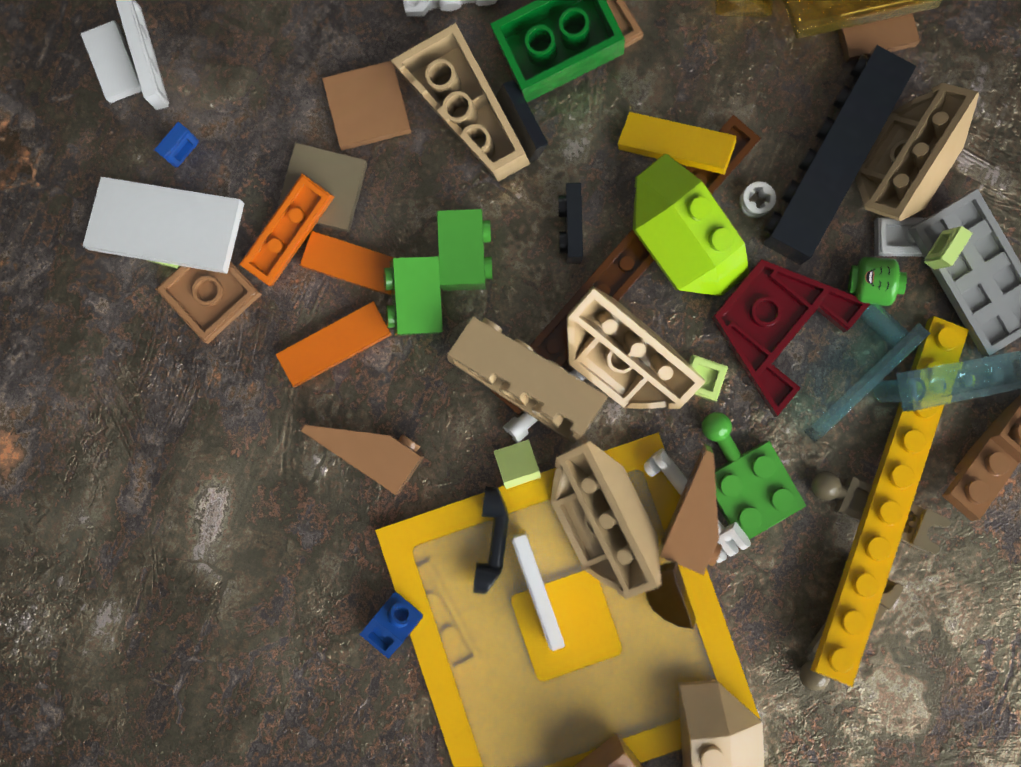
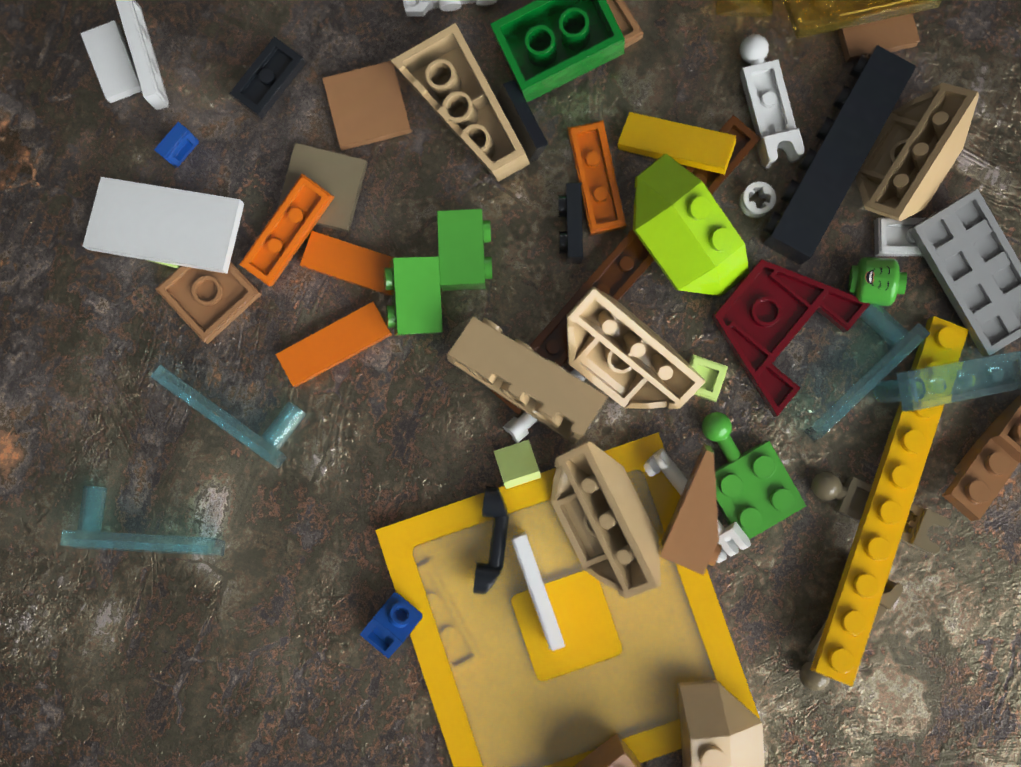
medium nougat slope [301,425,424,495] -> none
dark brown tile [646,561,696,629] -> none
yellowish green tile [924,226,973,270] -> none
none -> clear light blue piece [60,486,226,556]
none -> clear light blue piece [150,365,306,469]
none -> black plate [229,36,306,120]
none -> orange tile [567,120,626,236]
none -> white plate [740,34,805,169]

